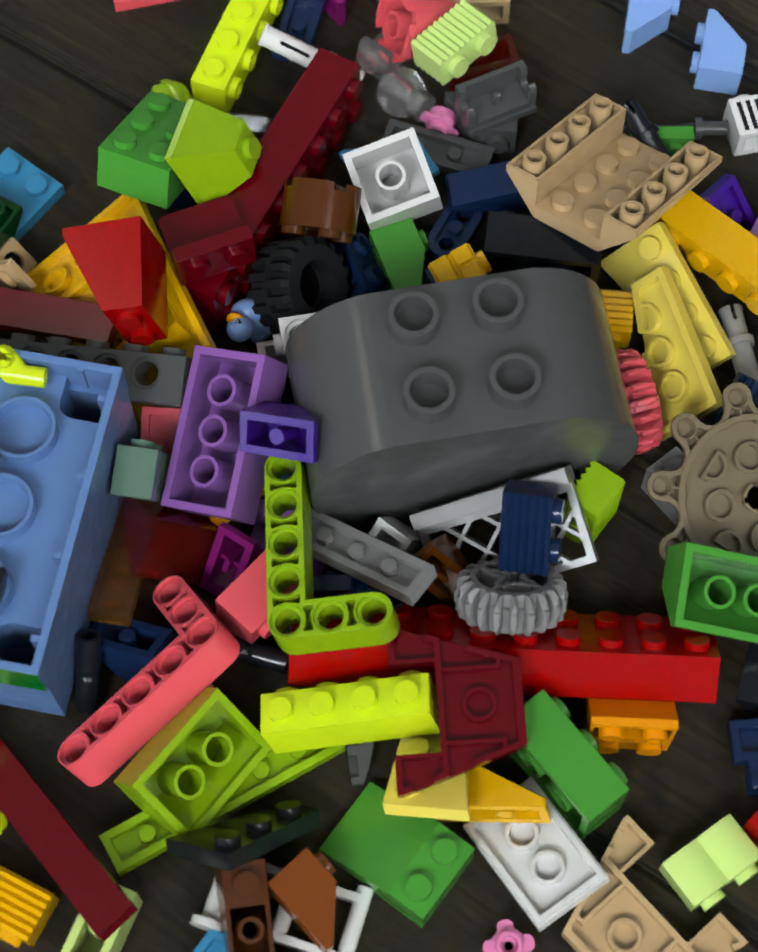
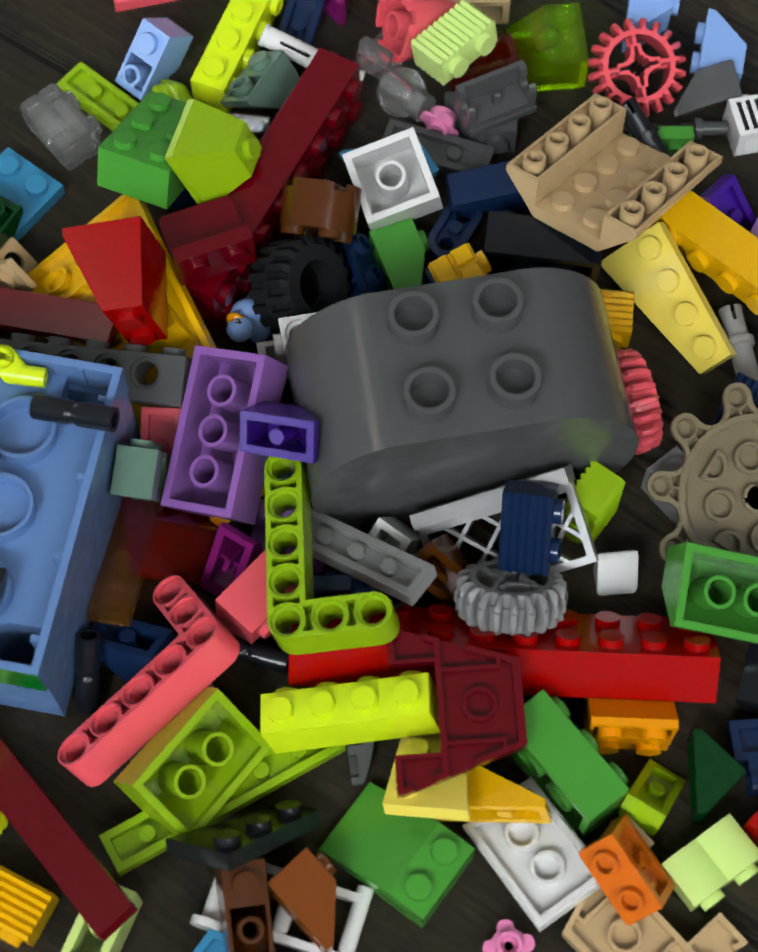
light yellow wing [631,265,723,441] -> none
none -> clear brick [20,83,102,171]
none -> black piece [29,394,120,433]
none -> lime tile [56,61,139,131]
none -> light blue slope [115,18,194,100]
none -> sand green slope [220,50,300,110]
none -> clear neon green slope [505,2,589,91]
none -> orange bracket [579,813,675,925]
none -> coral gear [587,18,686,117]
none -> white slope [593,550,639,596]
none -> lime slope [618,759,686,835]
none -> dark grey slope [673,59,742,118]
none -> dark green slope [687,729,747,823]

